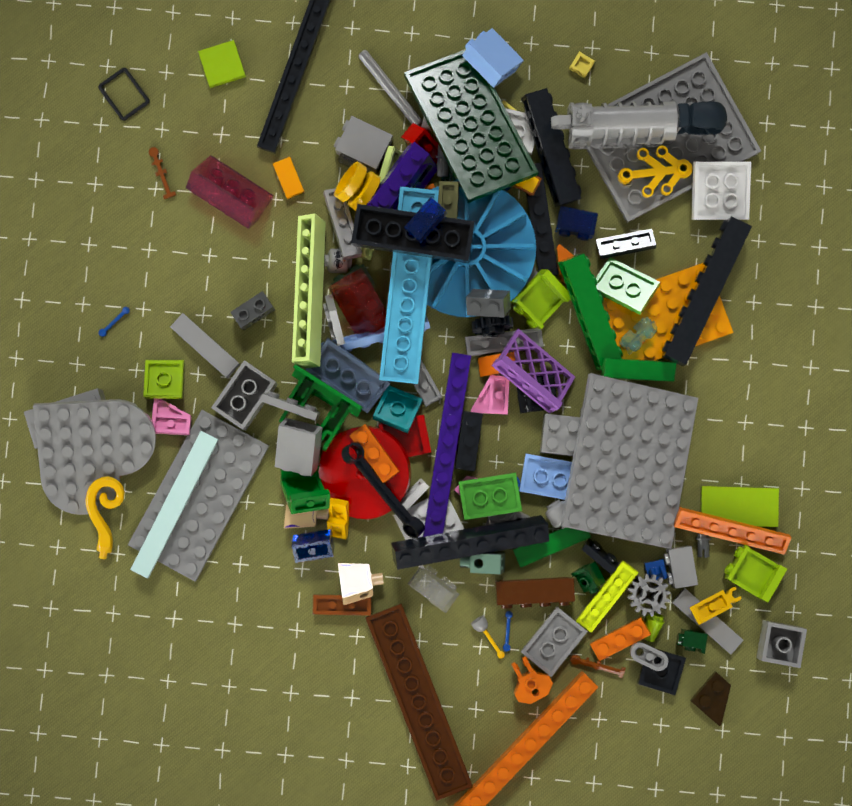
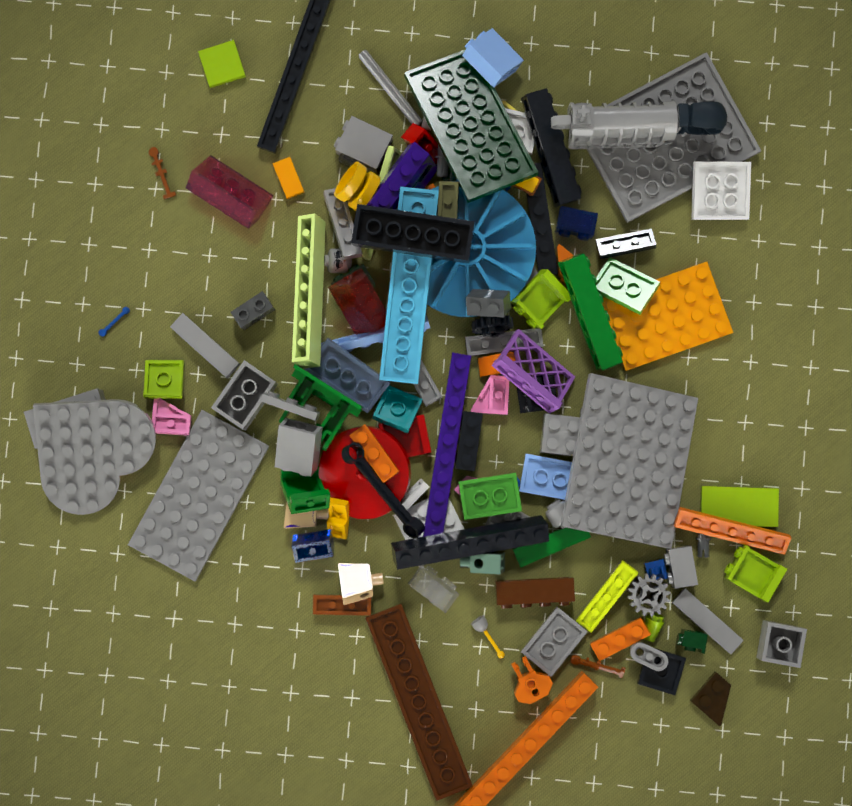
yellow plant [85,476,125,559] -> none
black piece [98,68,150,121] -> none
light aqua tile [130,431,219,578] -> none
light grey plate [323,294,345,346] -> none
clear blue brick [404,197,447,244] -> none
blue hinge [503,611,513,652] -> none
light yellow tile [569,51,595,78] -> none
dark green brick [571,561,606,594] -> none
black plate [581,538,619,575] -> none
green tile [601,358,677,381] -> none
yellow plant [617,145,693,198] -> none
clear light blue hinge [619,317,657,355] -> none
black brick [662,216,752,366] -> none
yellow plate [689,587,742,625] -> none

